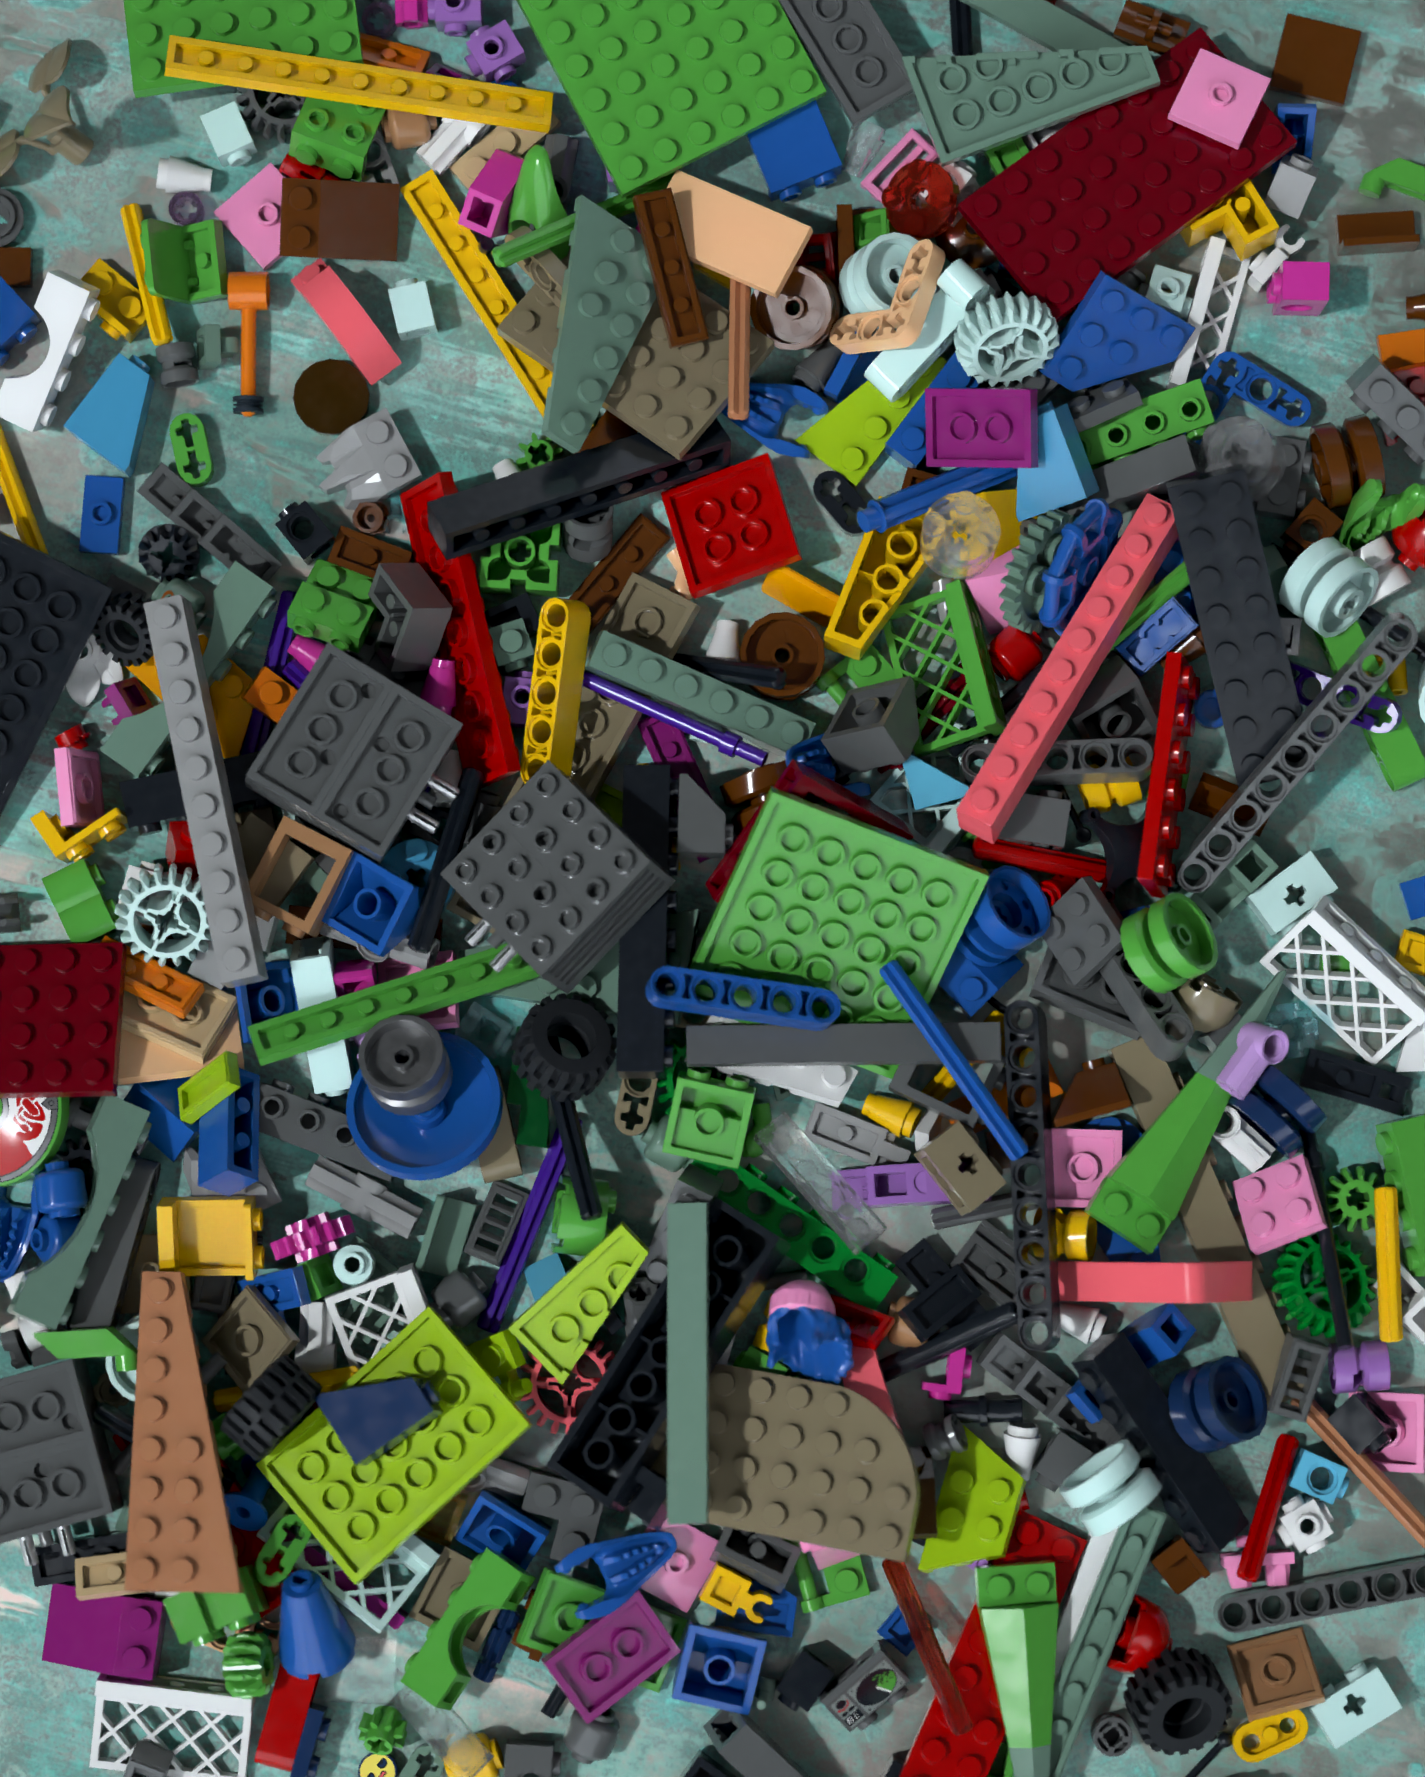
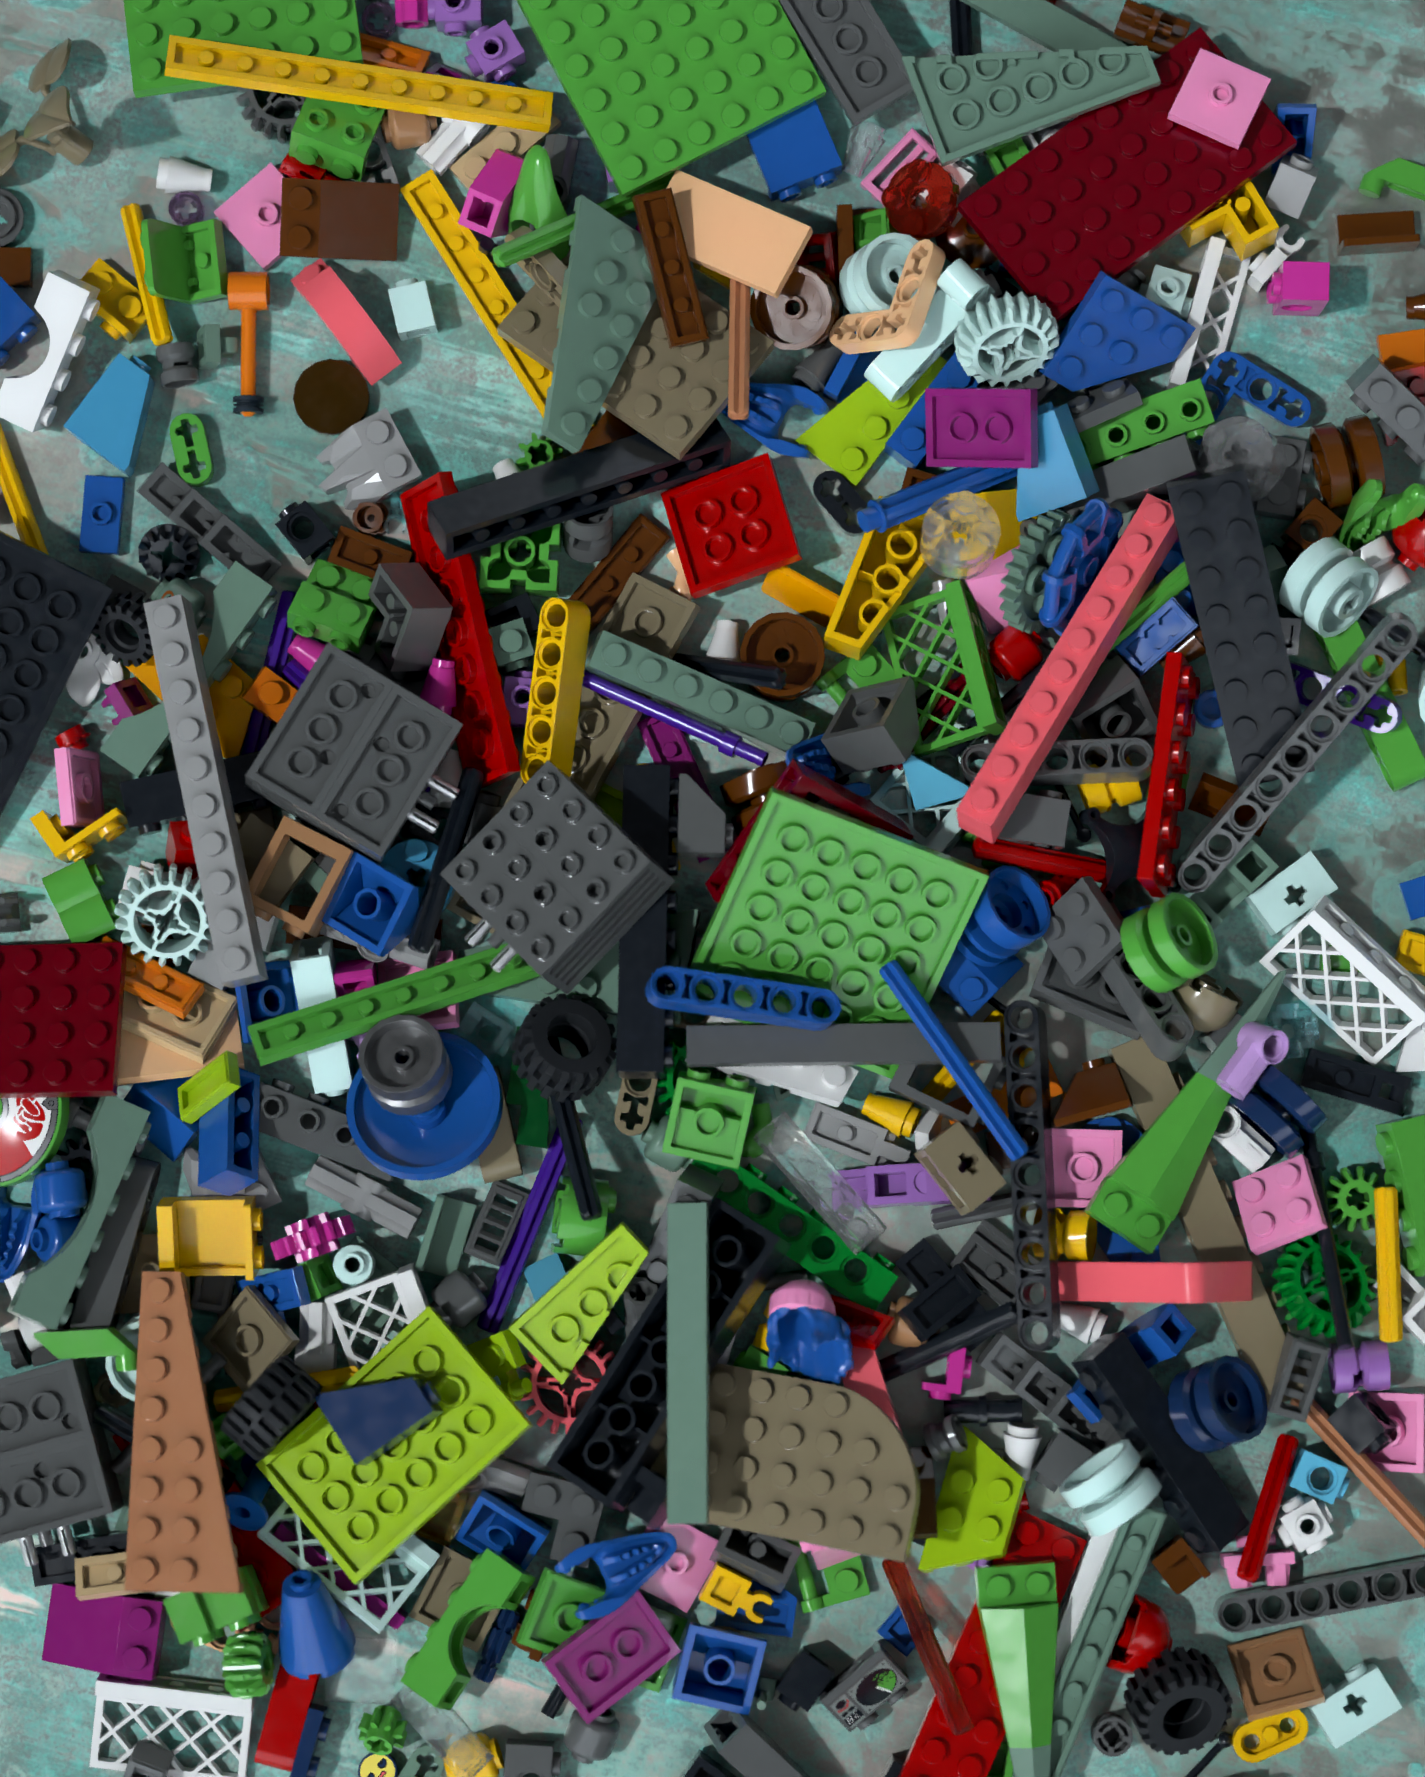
light aqua brick [200,101,257,167] -> none
bright green beam [253,1514,311,1587] -> none
reddish brown tile [1268,13,1362,107] -> none

